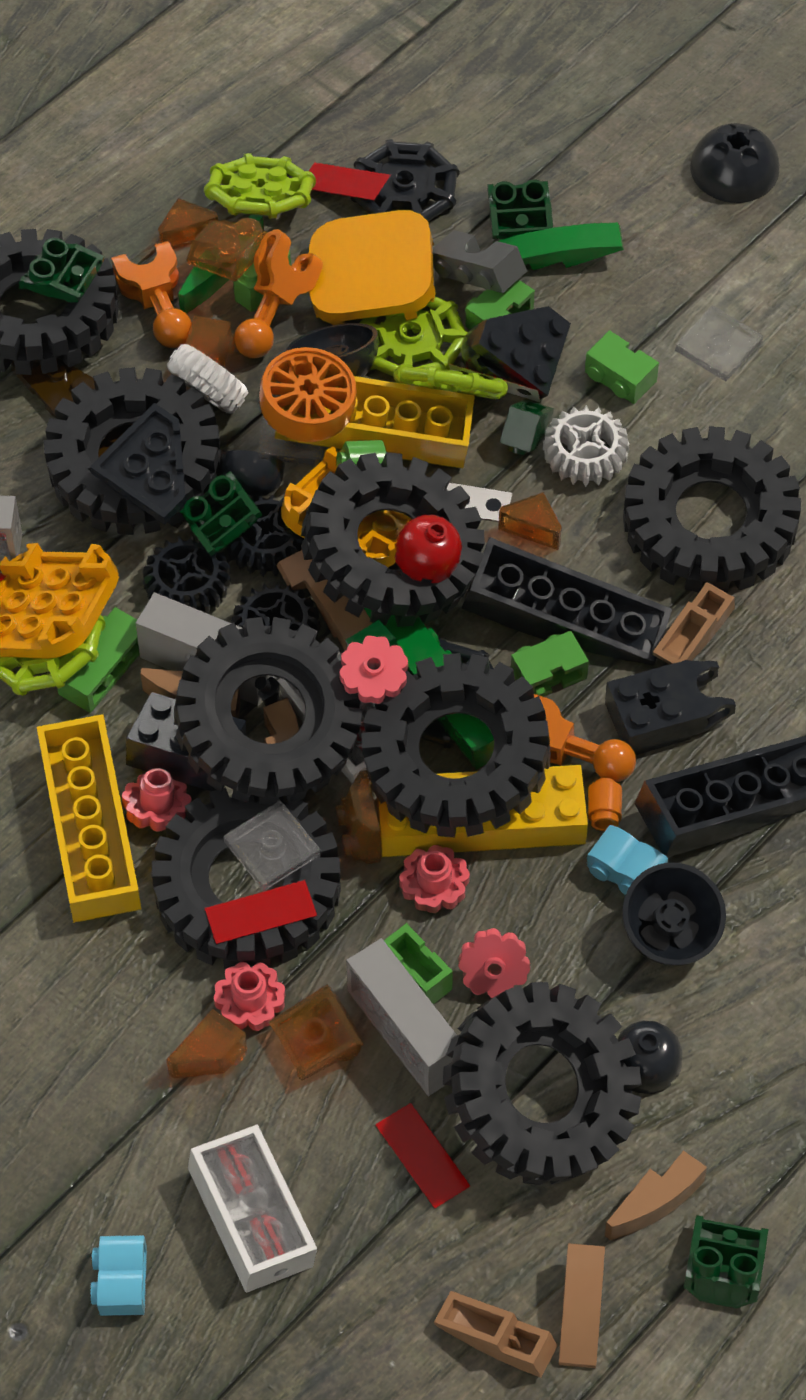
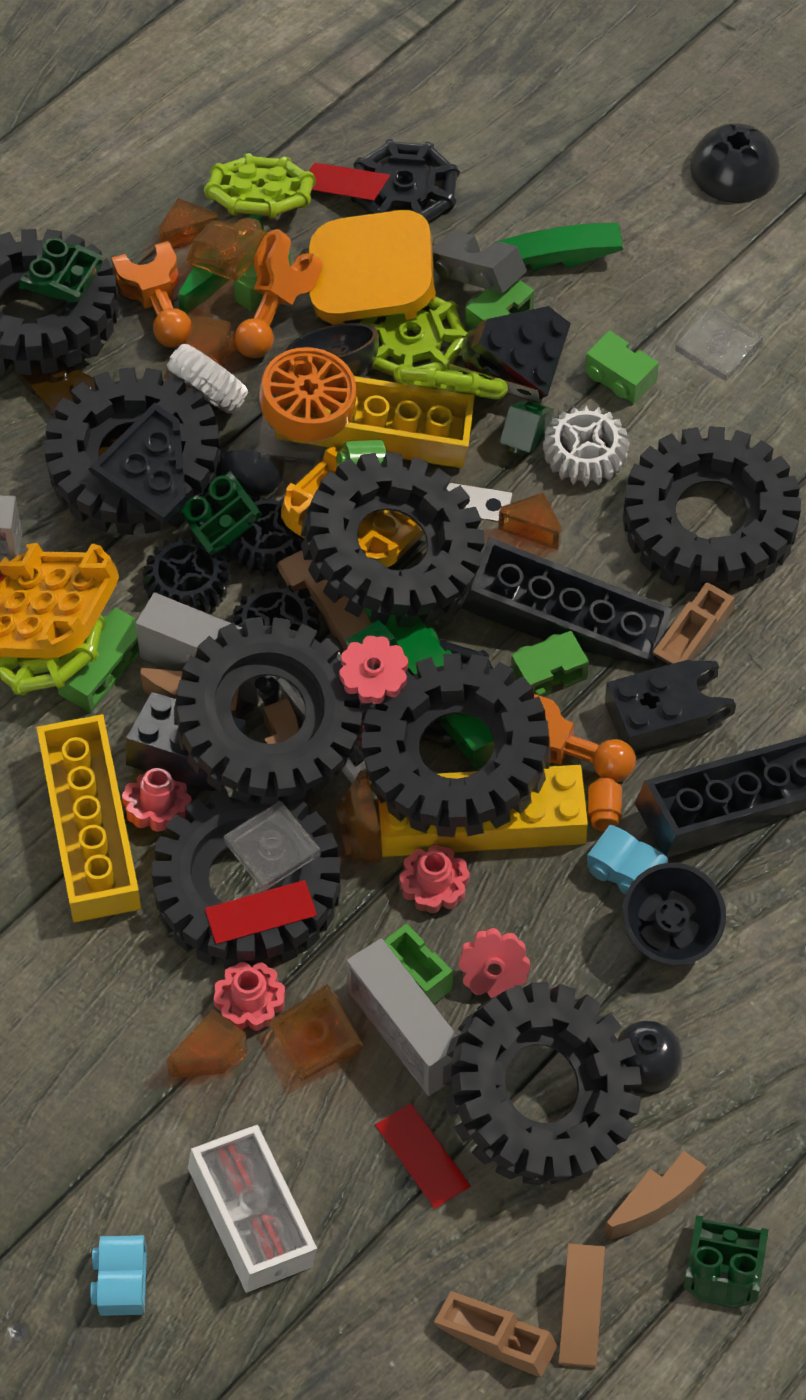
red cylinder [394,515,462,583] -> none
dark green slope [487,179,553,239] -> none

